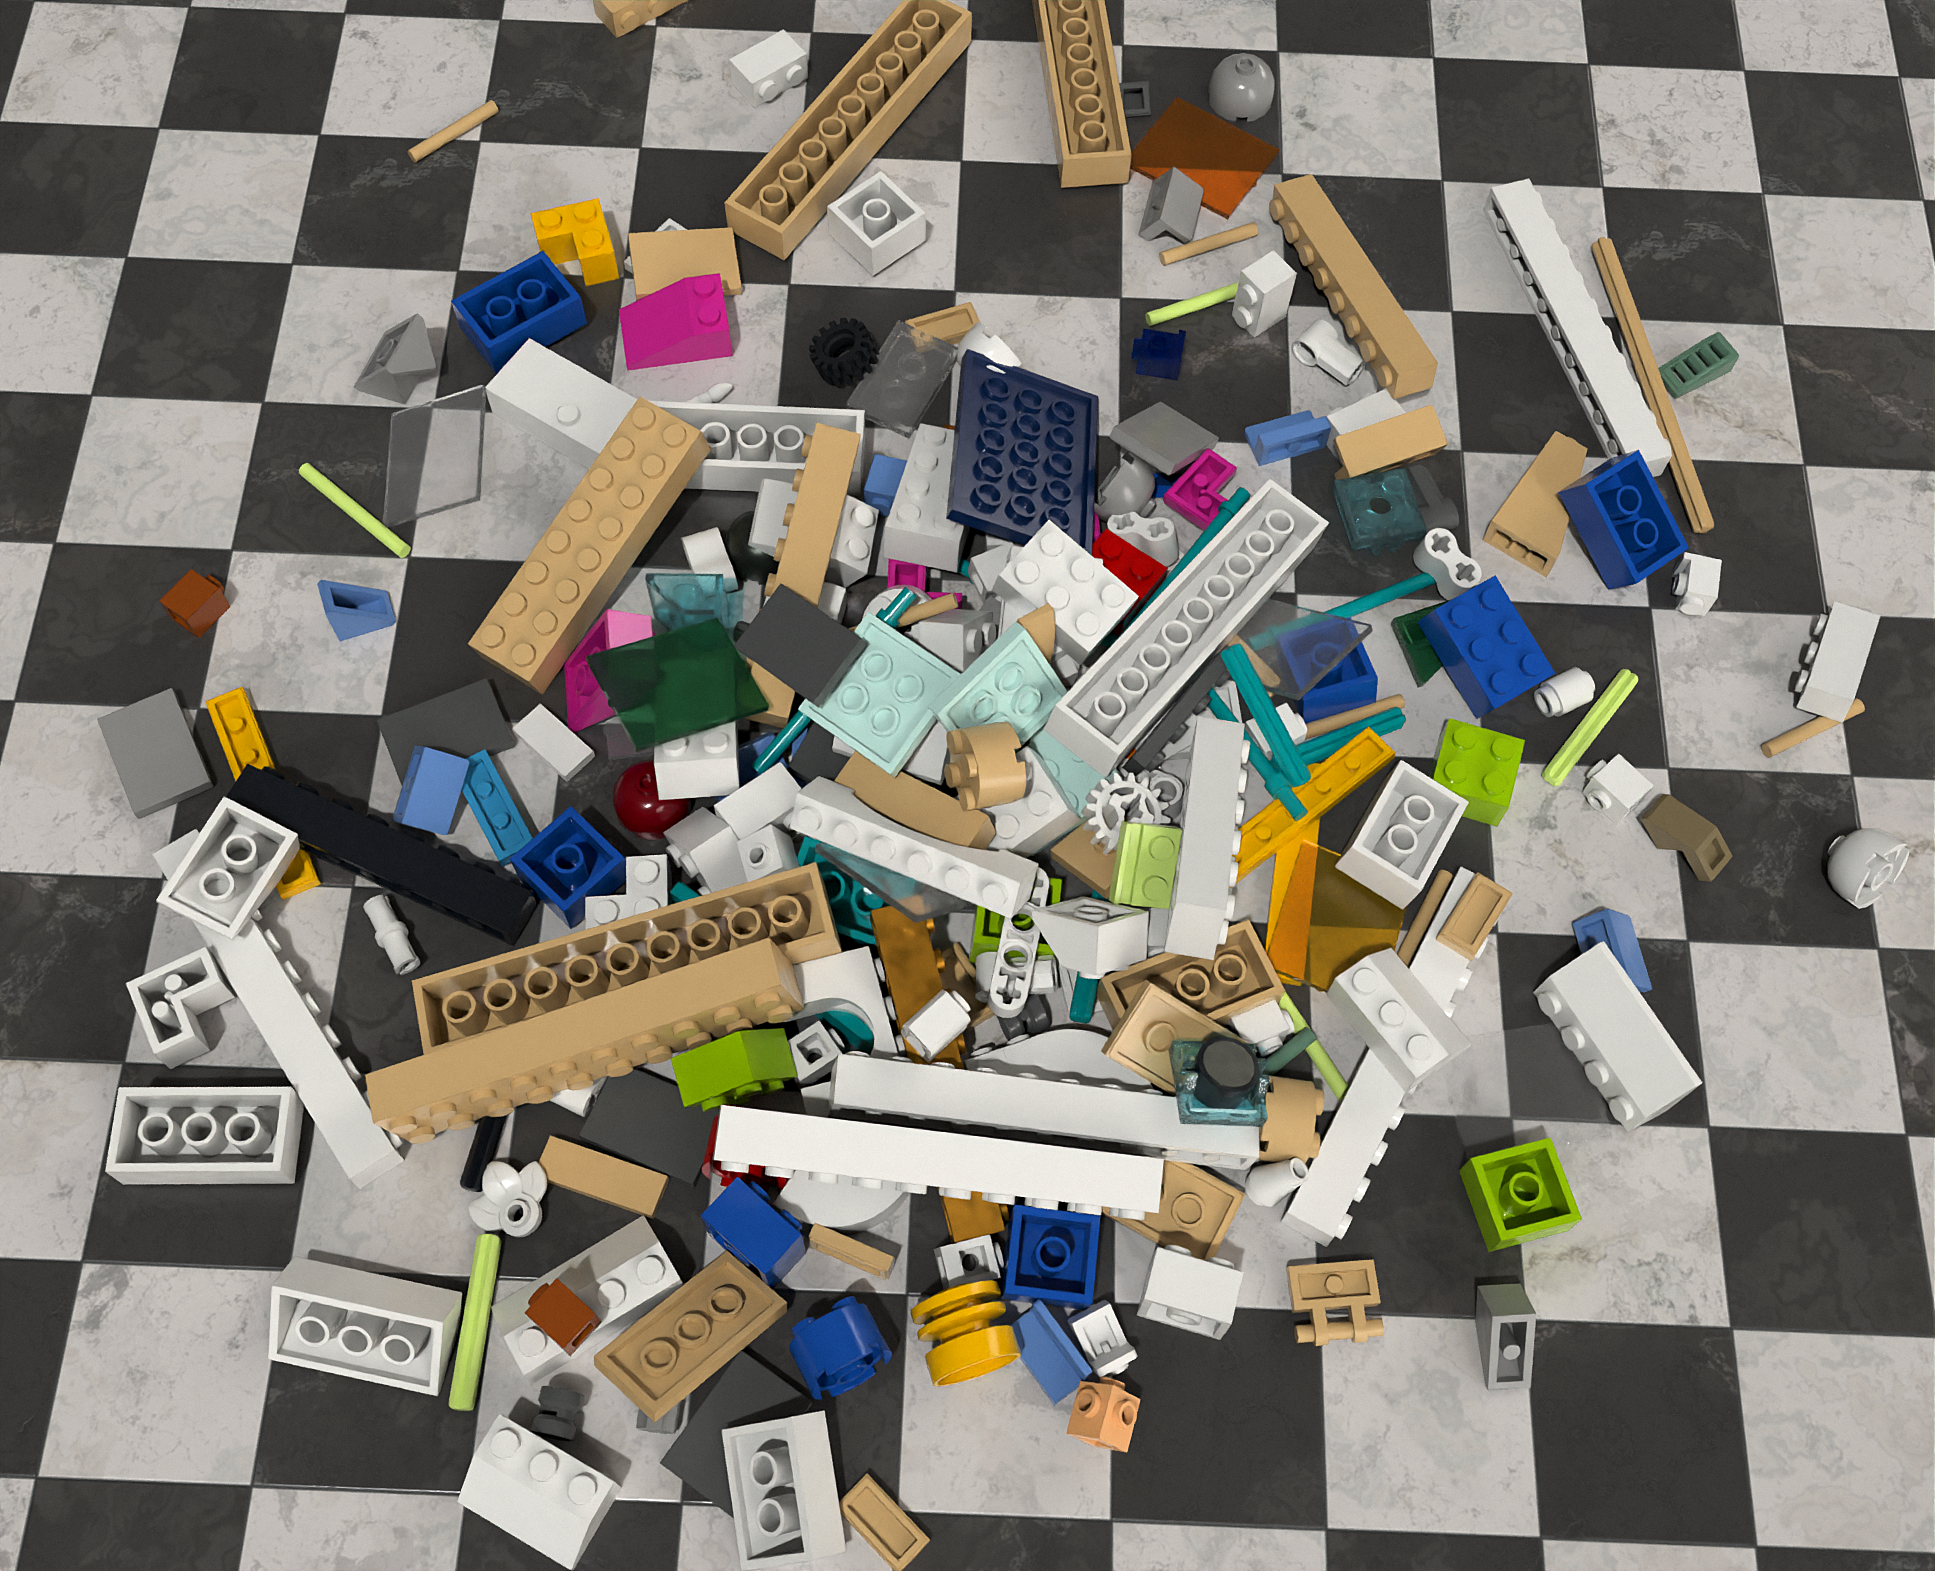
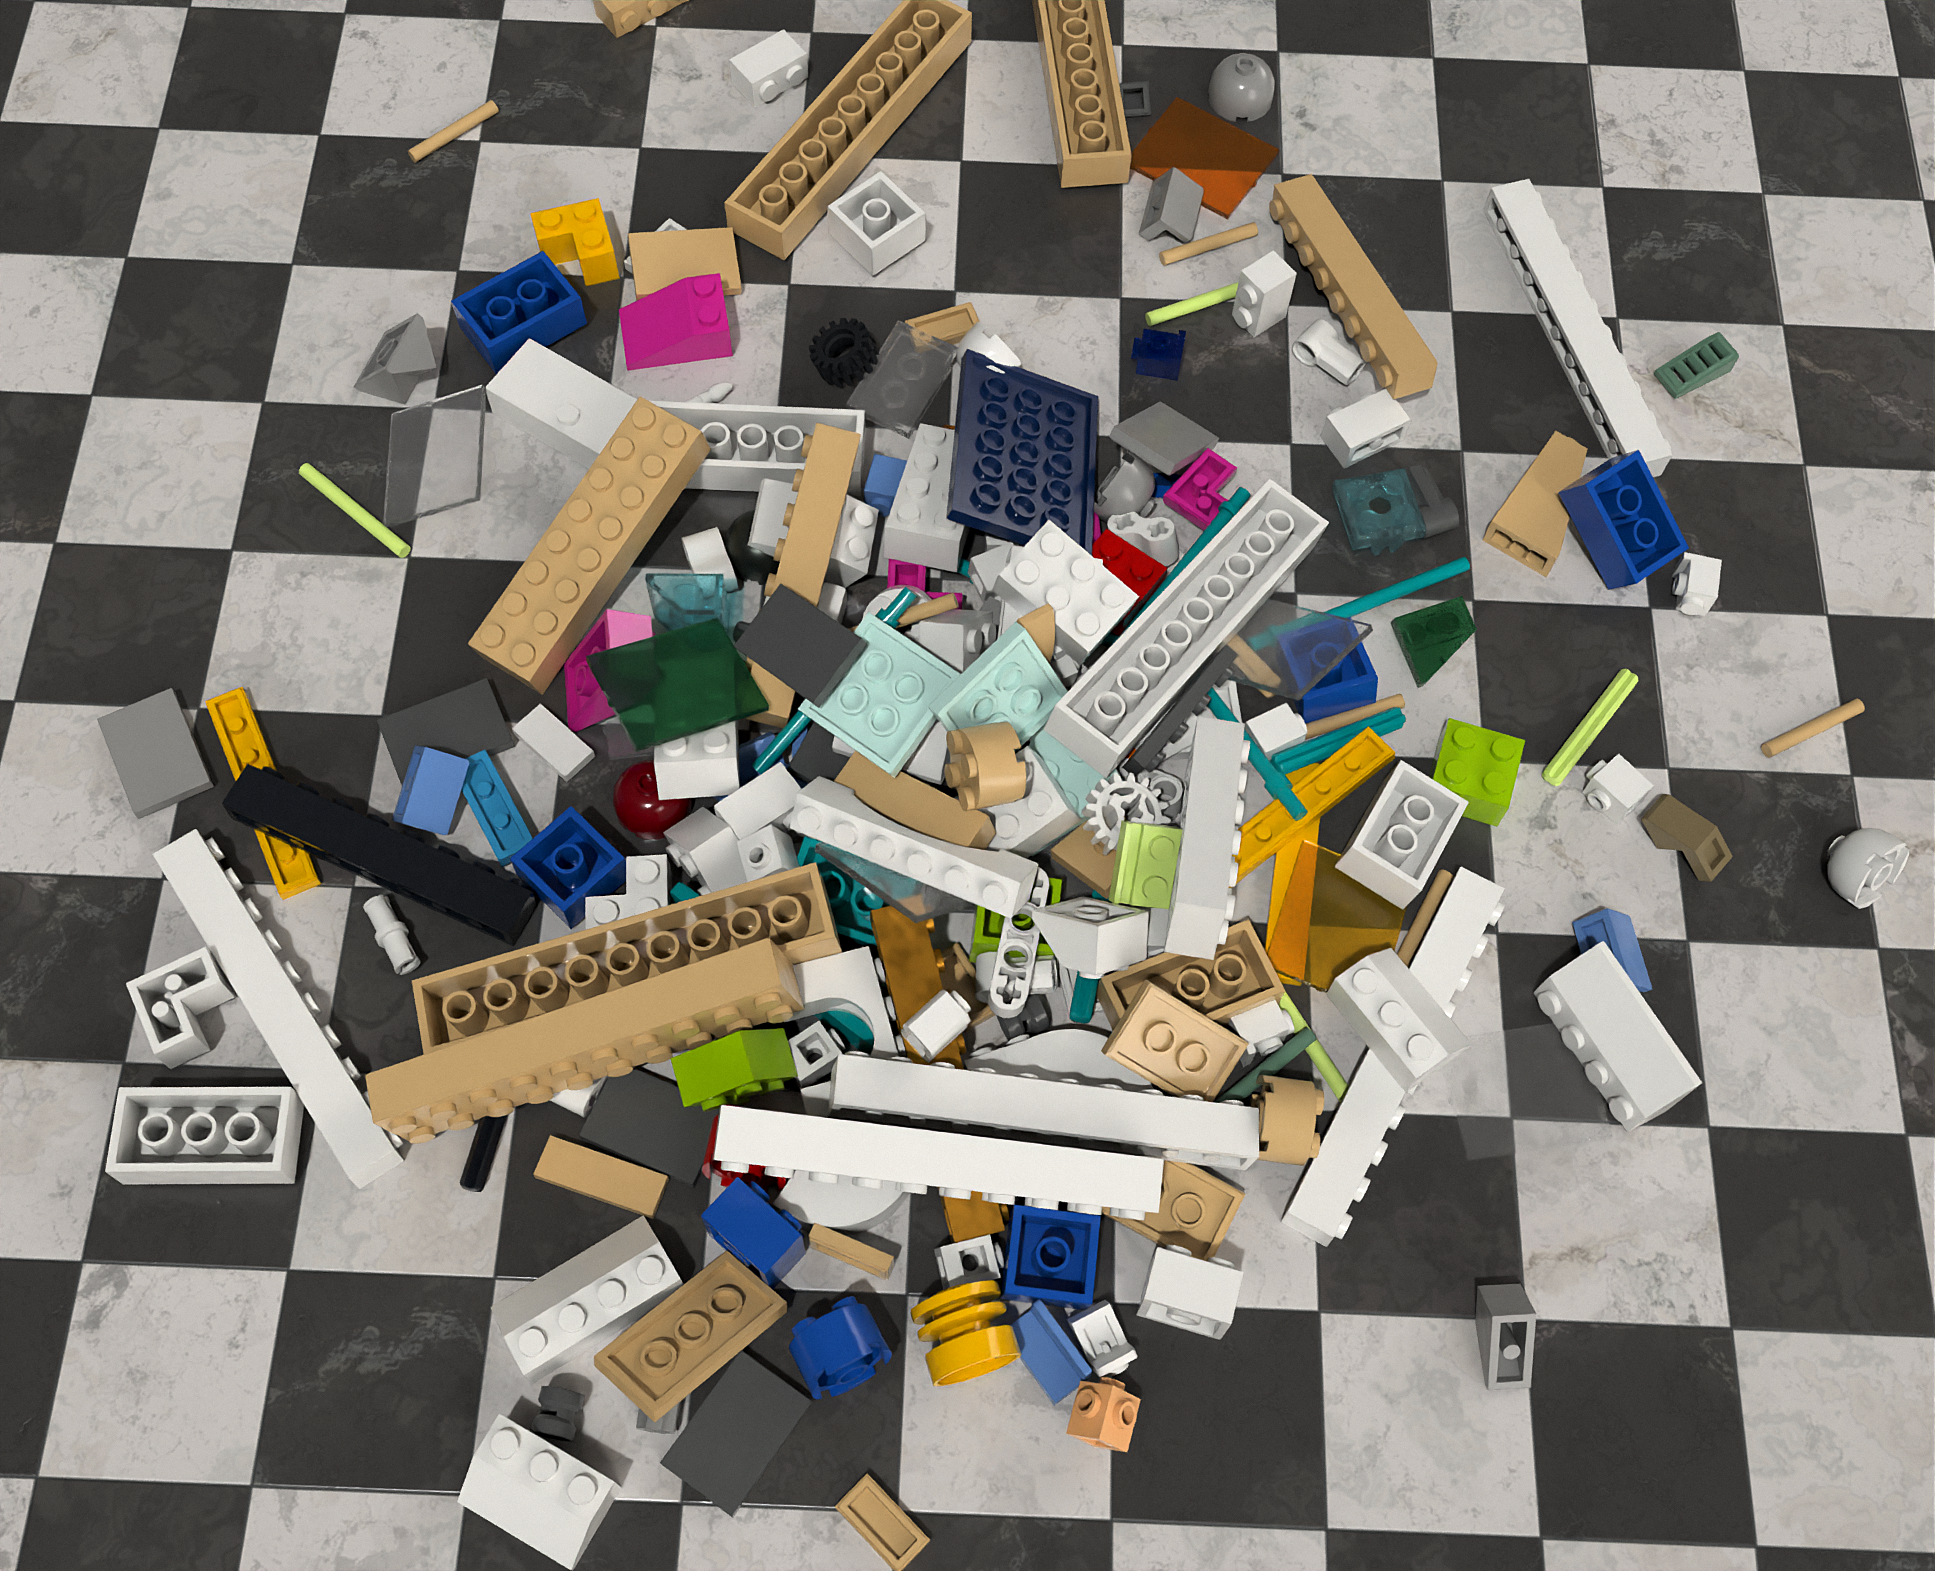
white slope [156,797,300,941] -> none
dark orange brick [159,569,230,639] -> none
white slope [268,1256,462,1396] -> none
medium blue slope [317,580,396,641] -> none
yellowish green axle [448,1234,502,1411] -> none
white plate [468,1161,547,1237] -> none
dark orange brick [524,1278,602,1356] -> none
white slope [722,1410,846,1571] -> none
piece [1168,1036,1270,1127] -> none
teal axle [1221,643,1311,787] -> none
medium blue panel [1244,410,1331,466] -> none
white cone [1245,1158,1309,1207] -> none
tan plate [1286,1259,1384,1346] -> none
tan panel [1333,405,1448,487] -> none
white axle [1413,528,1482,601] -> none
blue brick [1417,575,1556,719] -> none
tan tile [1436,872,1513,961] -> none
lime brick [1459,1137,1582,1252] -> none
white brick [1534,667,1595,717] -> none
tan axle [1592,237,1714,534] -> none
white brick [1794,601,1881,723] -> none

